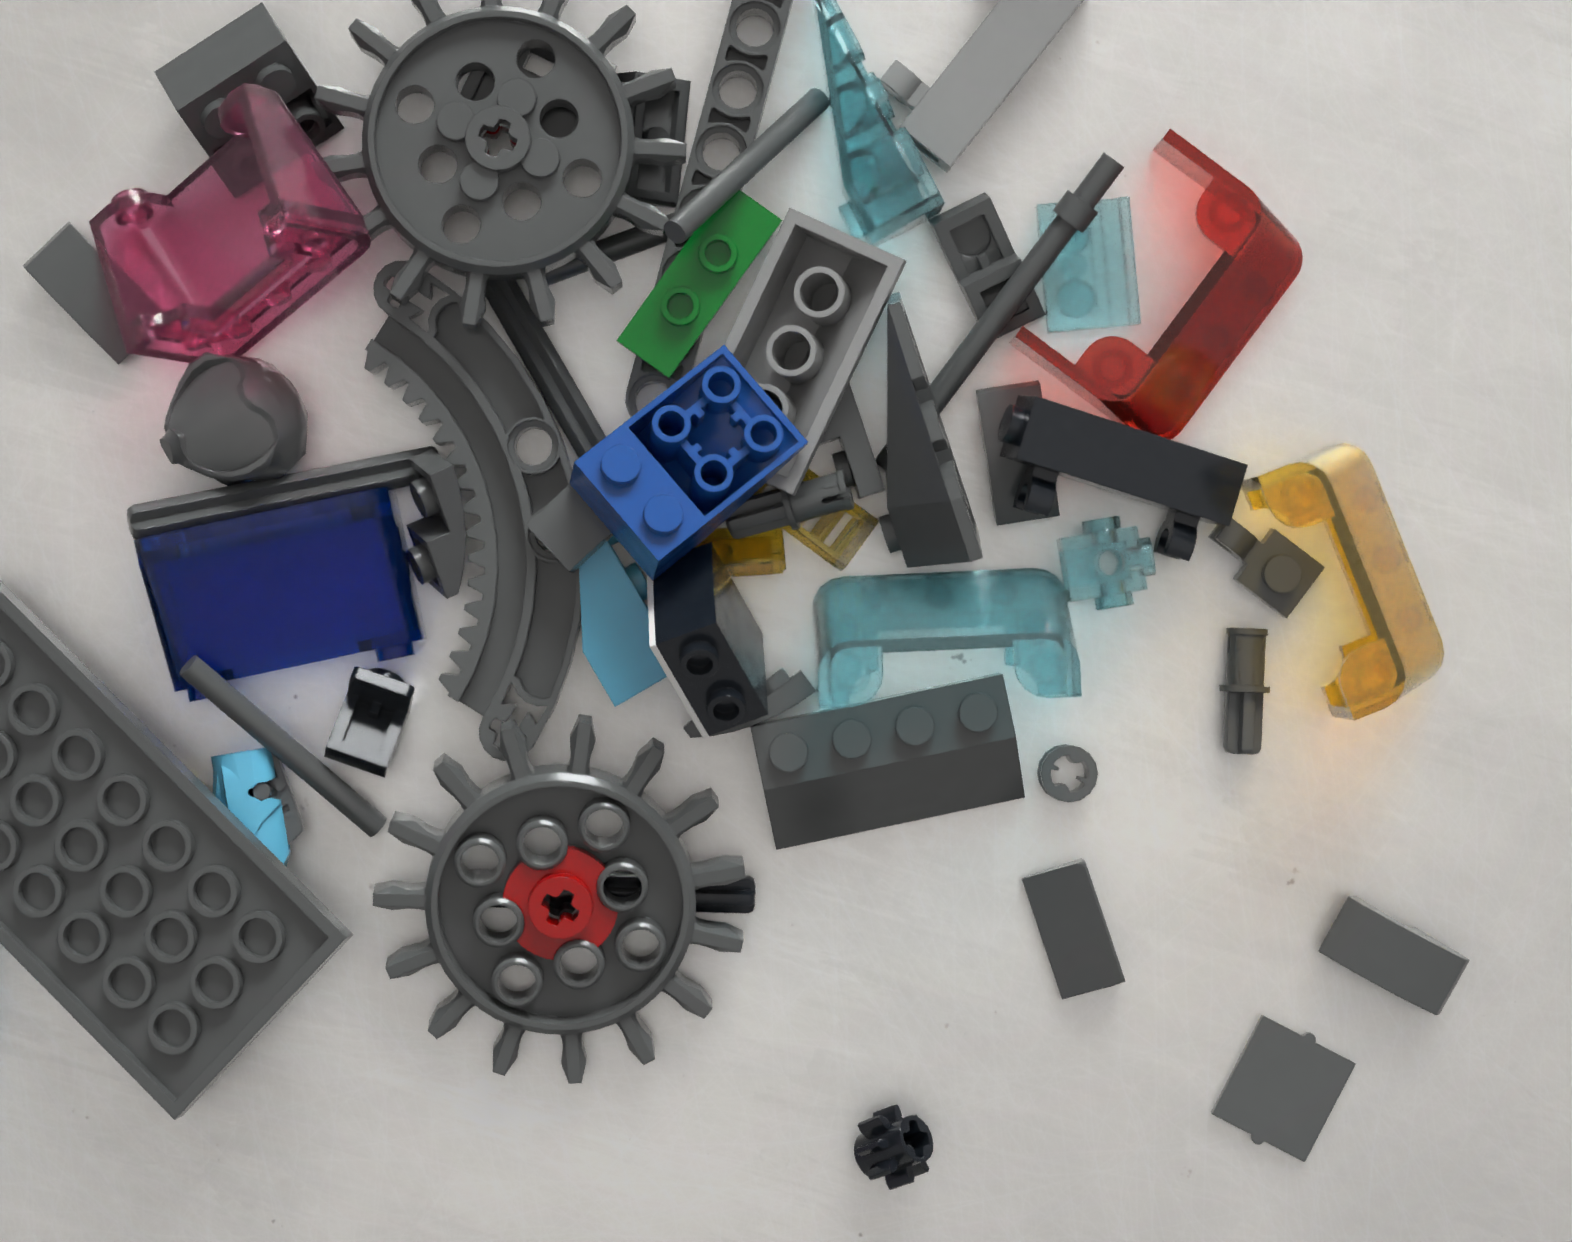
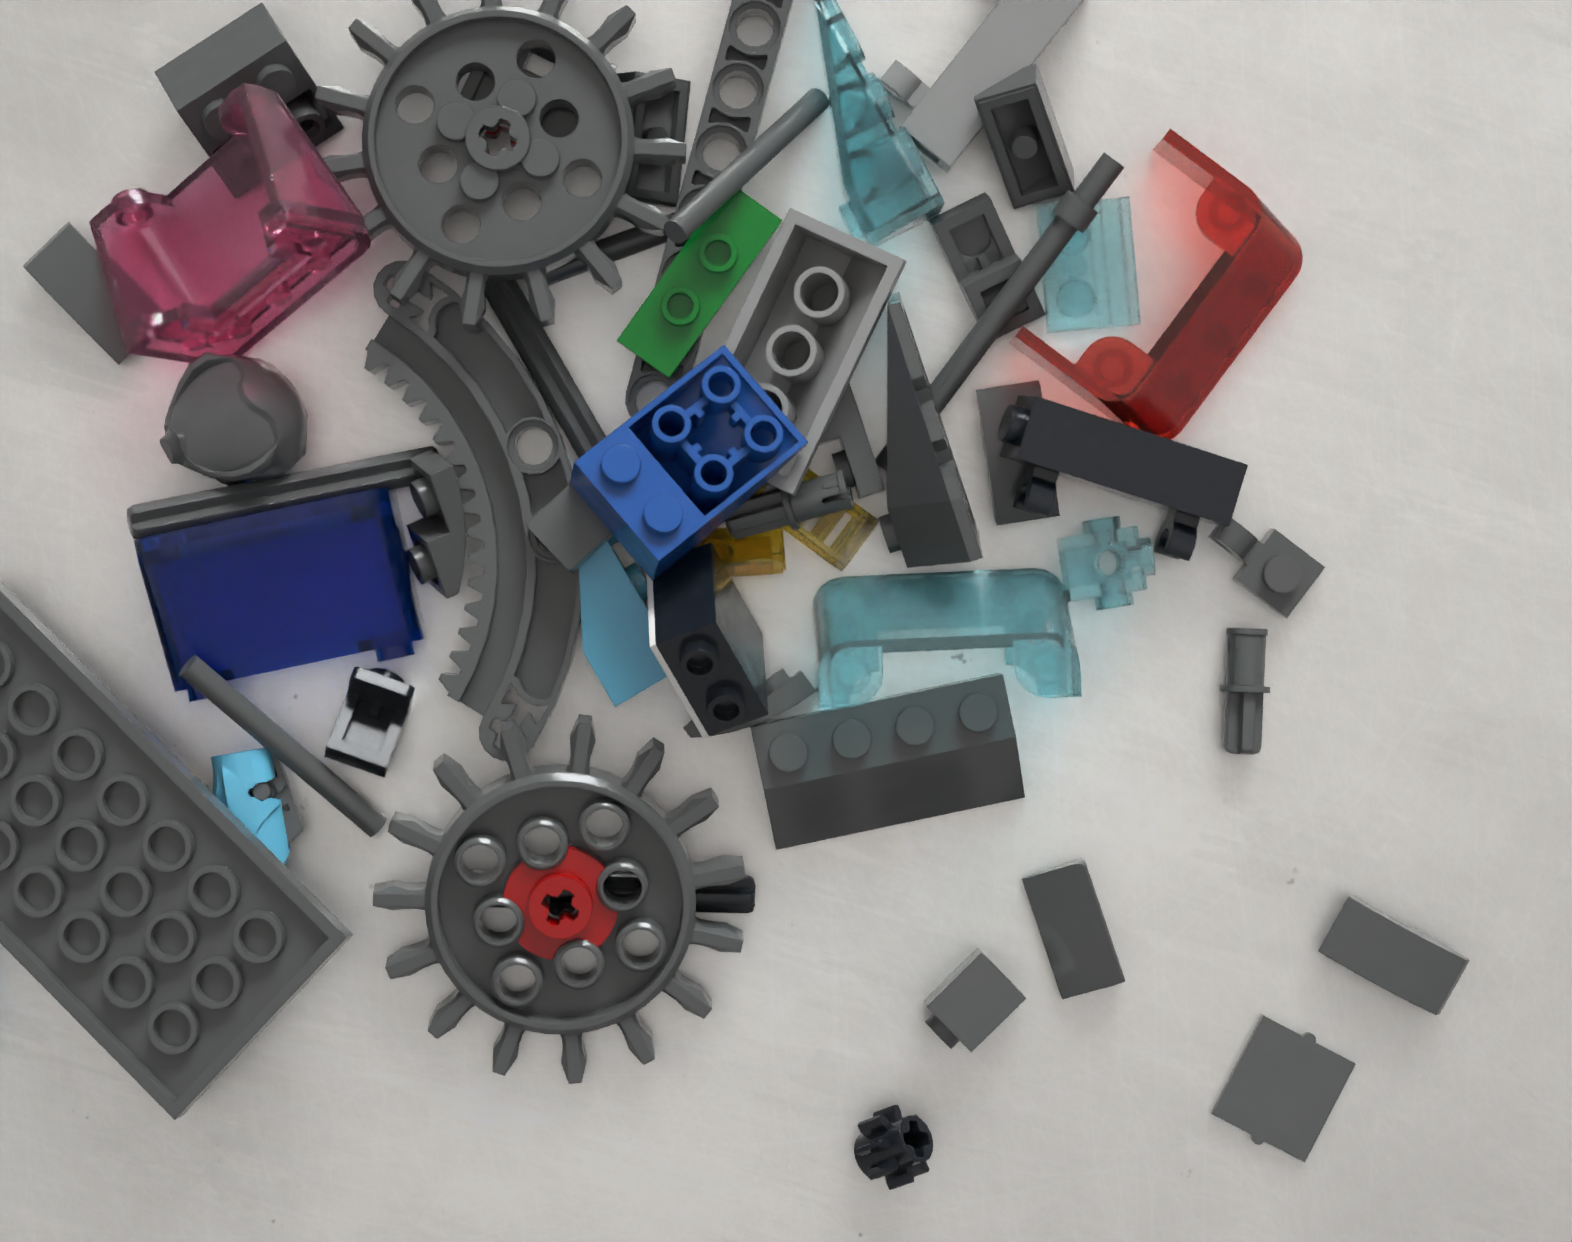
dark grey bush [1037,744,1098,802] -> none
clear yellow windscreen [1241,443,1444,721] -> none
none -> dark grey brick [924,948,1026,1052]
none -> dark grey slope [974,64,1075,209]

